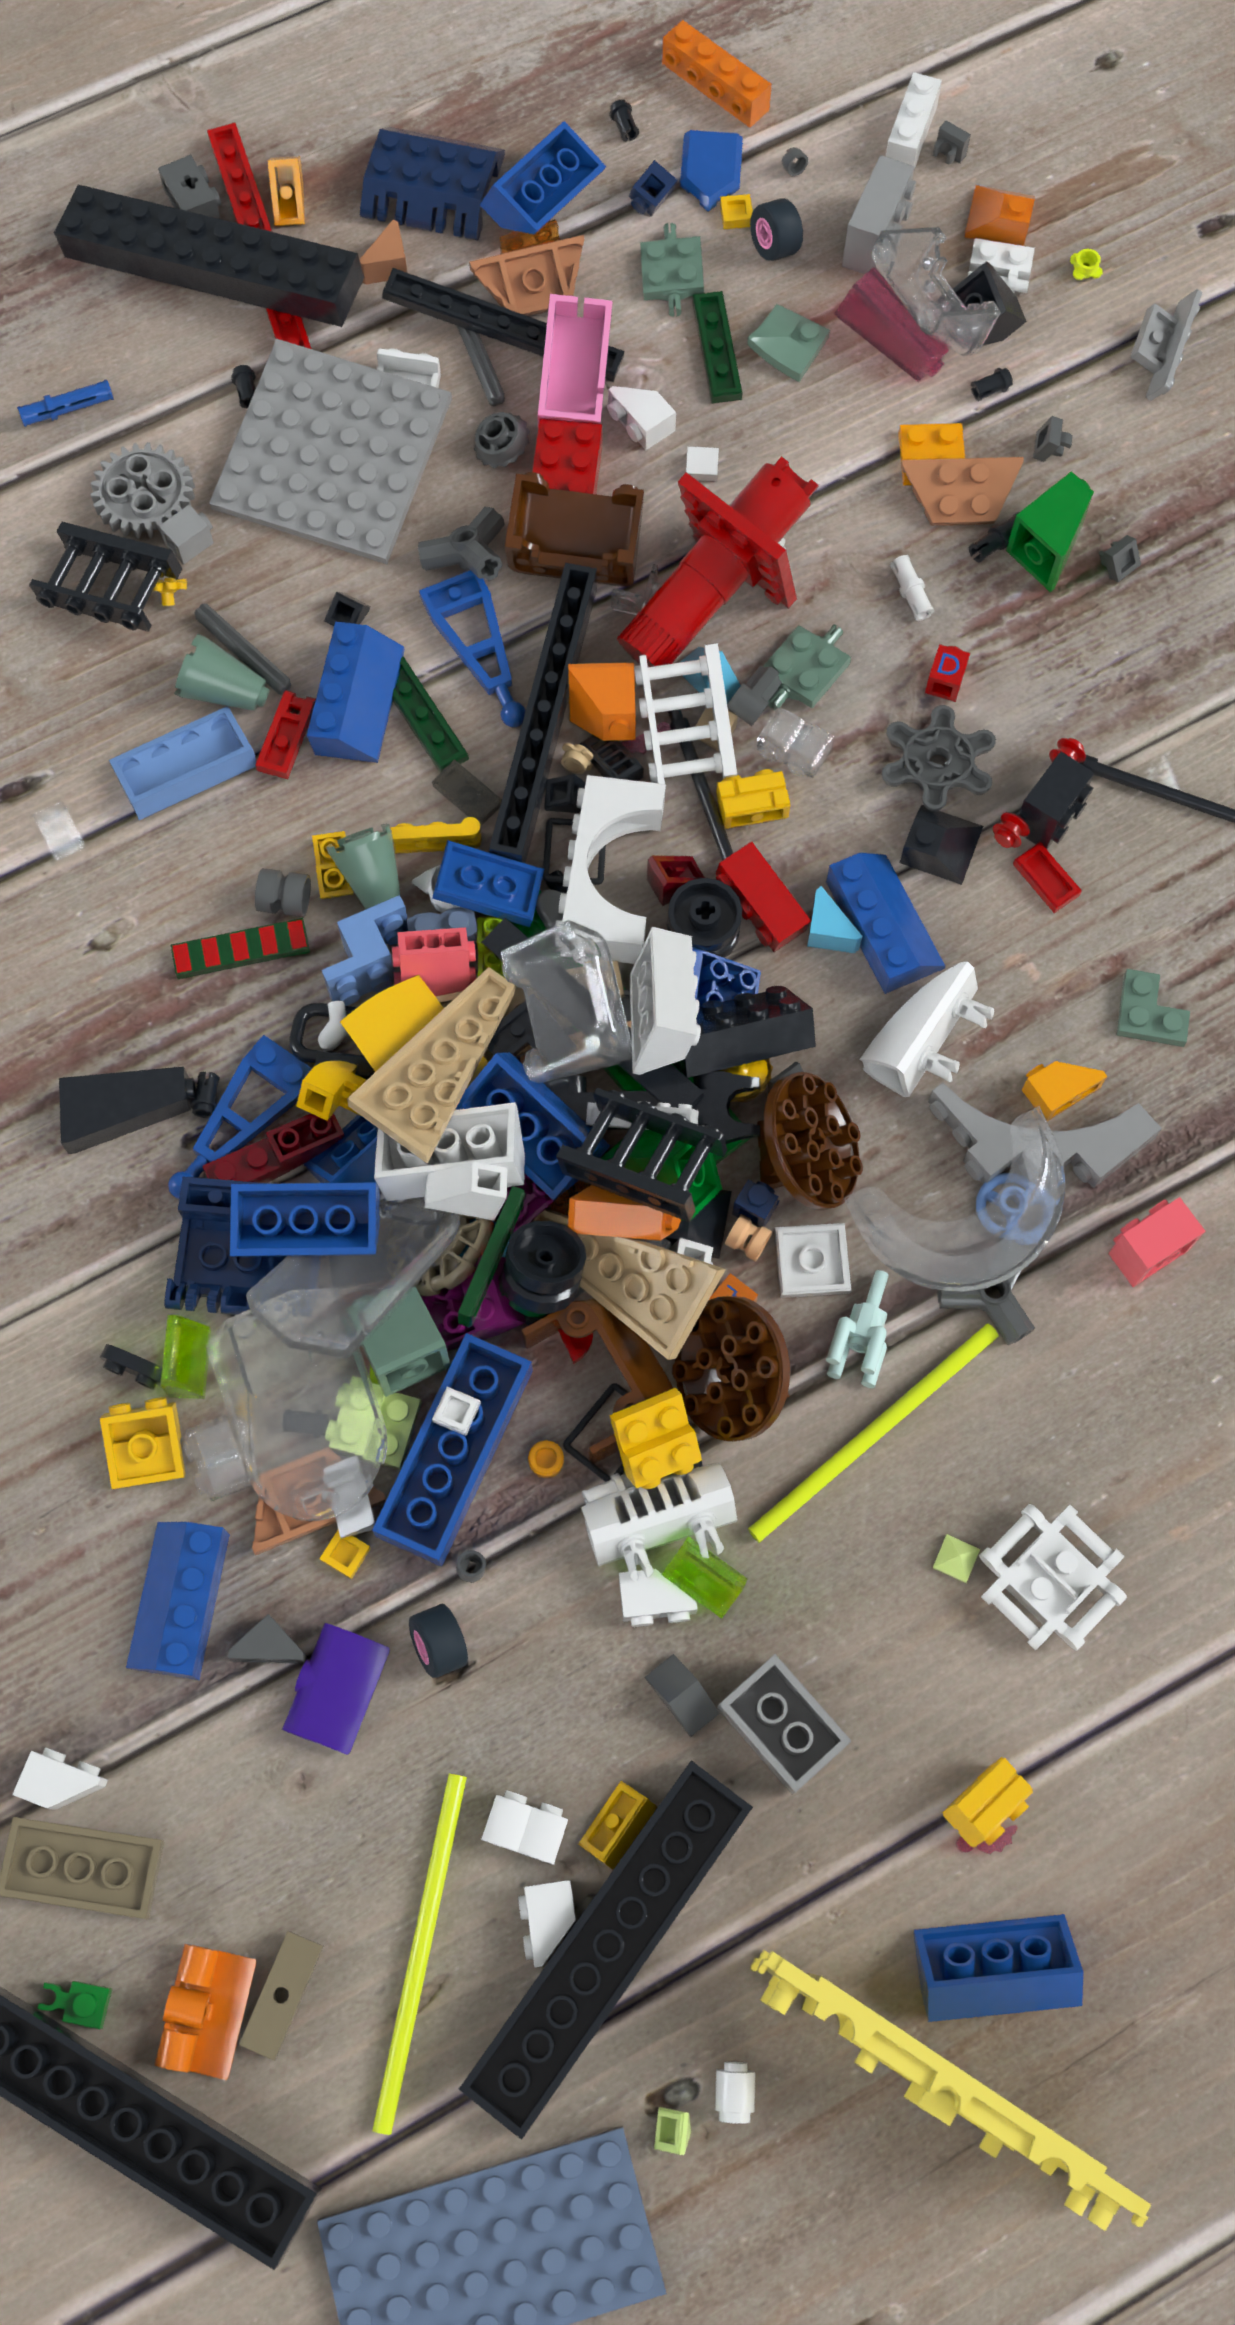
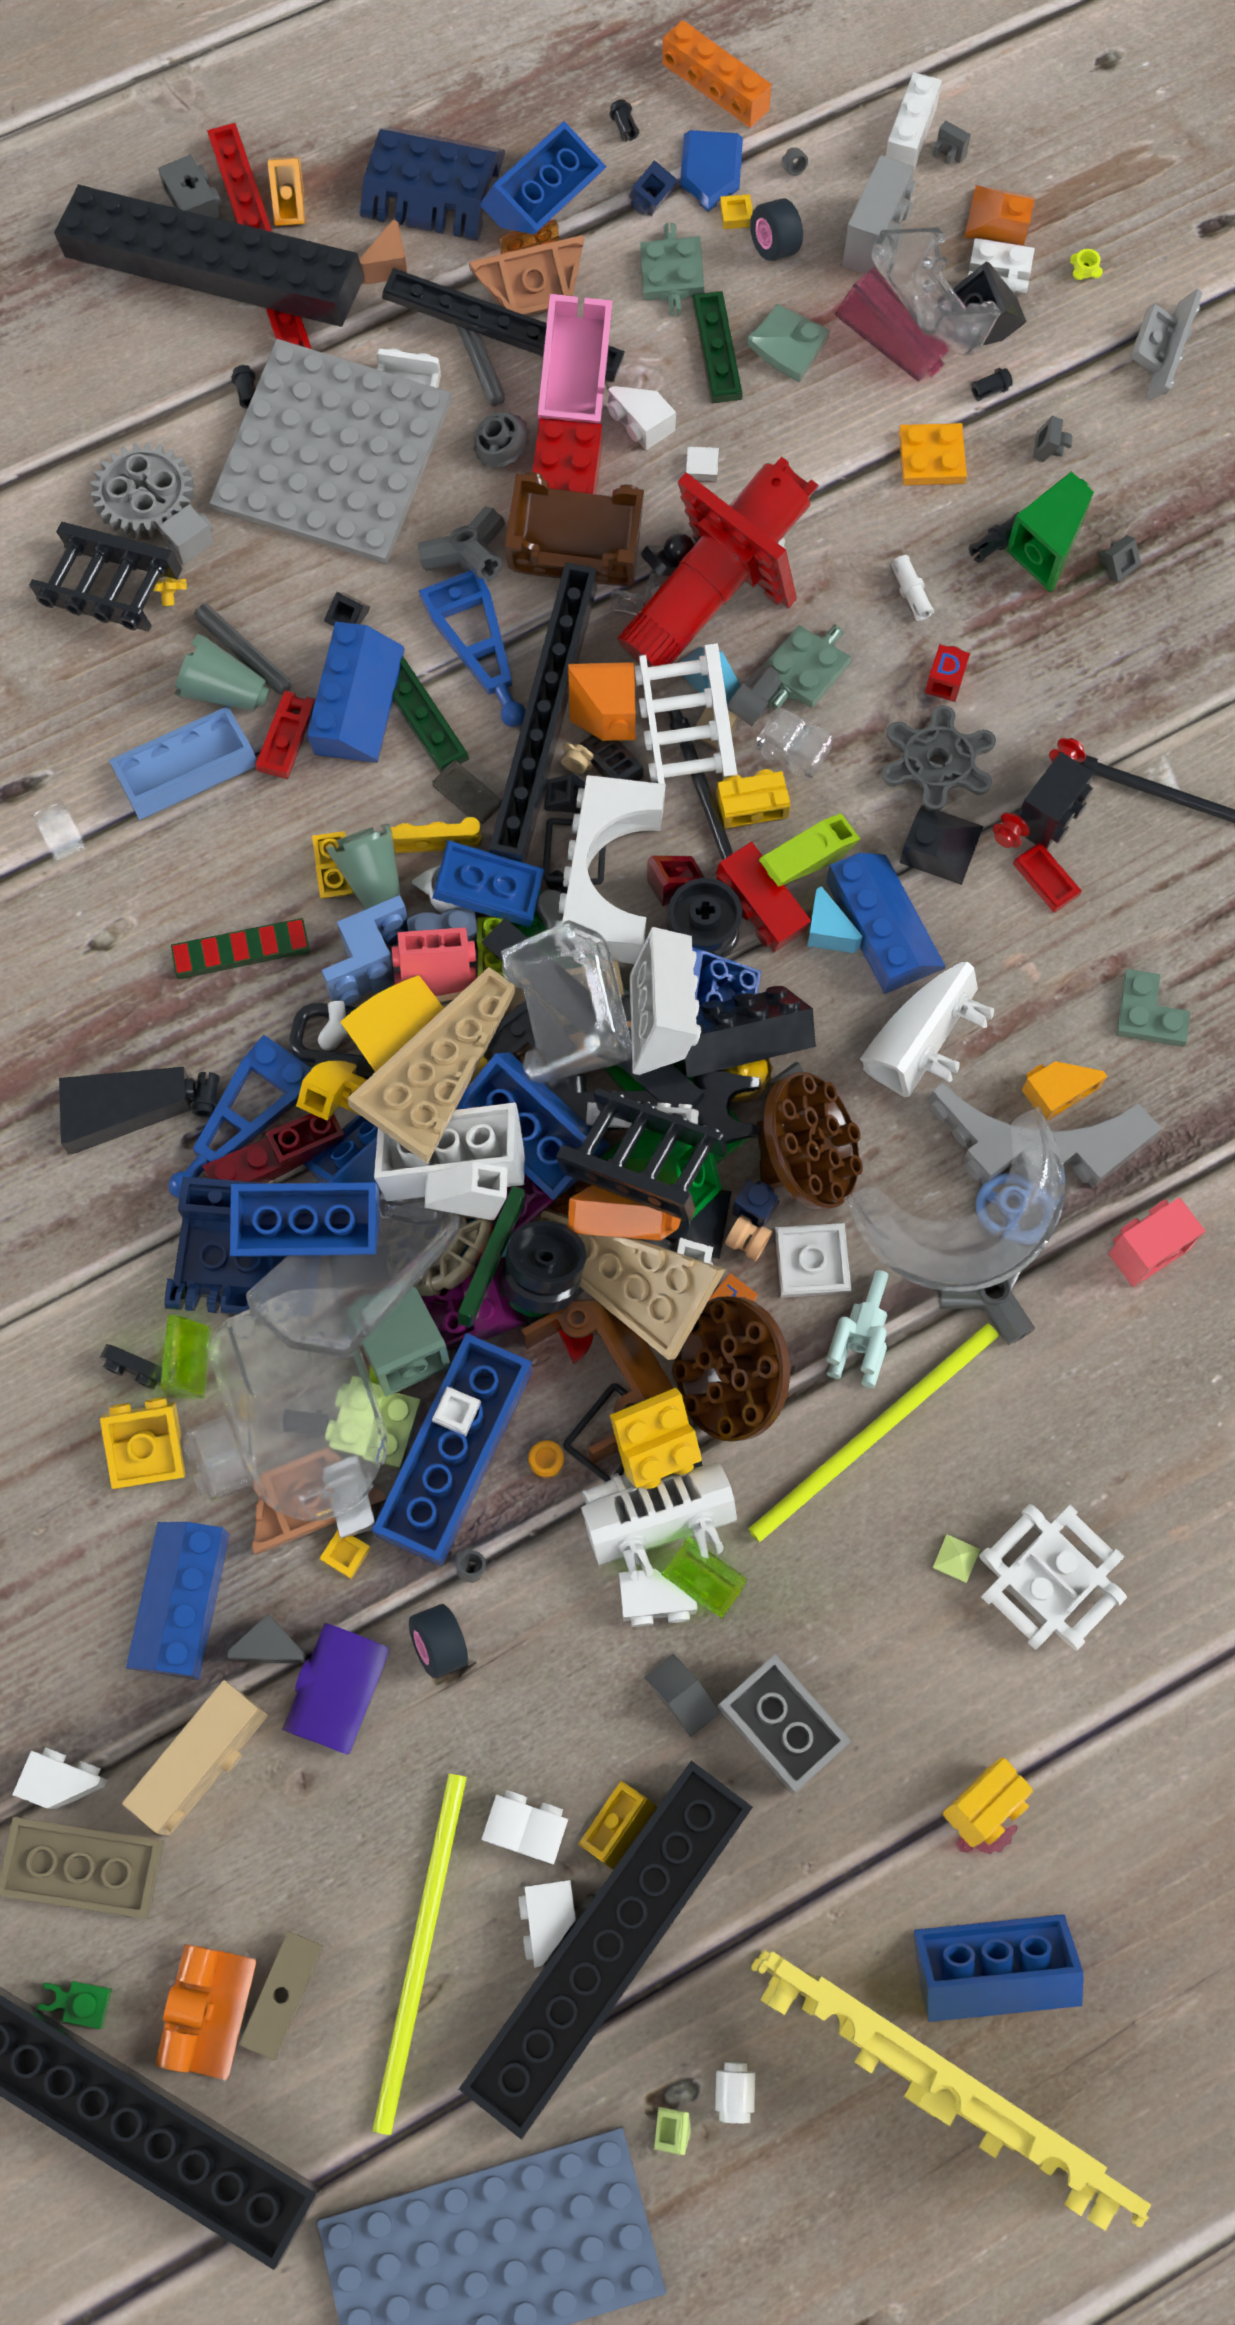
blue pin [17,379,114,427] -> none
dark grey wheel [255,868,311,918] -> none
clear pink piece [621,722,671,755] -> none
nougat wing [901,457,1024,526] -> none
none -> tan brick [121,1680,269,1836]
none -> black tile [640,533,694,576]
none -> lime slope [759,813,860,887]

